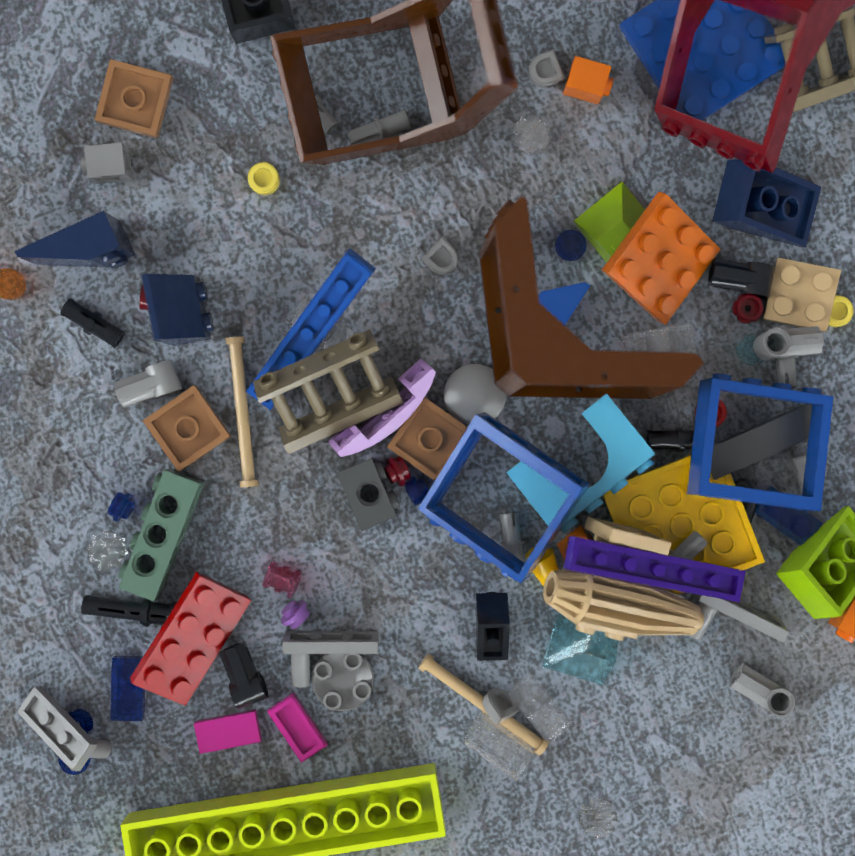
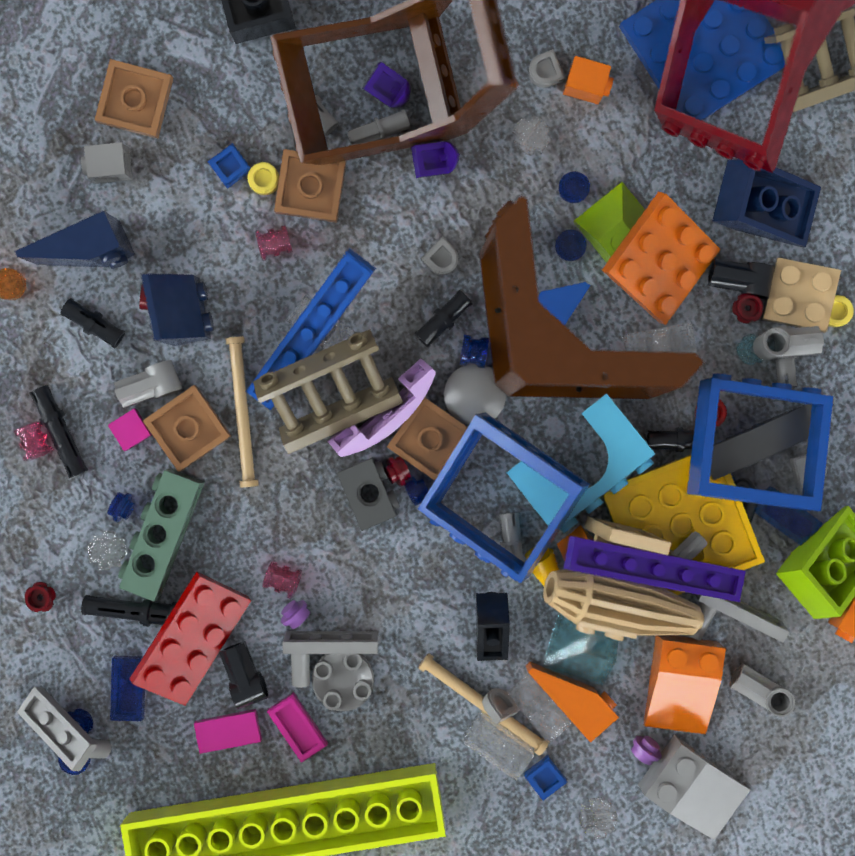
none -> clear pink bush [14,421,54,461]
none -> dark red plate [25,582,56,612]
none -> black pin [29,385,88,478]
none -> dark pink tile [108,408,152,452]
none -> blue tile [207,143,251,189]
none -> clear pink bush [255,225,292,261]
none -> medium nougat plate [274,149,347,223]
none -> dark purple plate [362,62,411,109]
none -> dark purple plate [411,141,460,178]
none -> black pin [414,290,473,348]
none -> clear blue wheel [460,334,489,368]
none -> blue tile [523,755,568,801]
none -> orange slope [525,662,619,743]
none -> clear blue plate [558,171,590,203]
none -> medium lavender plate [631,736,662,765]
none -> light grey slope [638,735,750,840]
none -> orange slope [643,635,726,734]

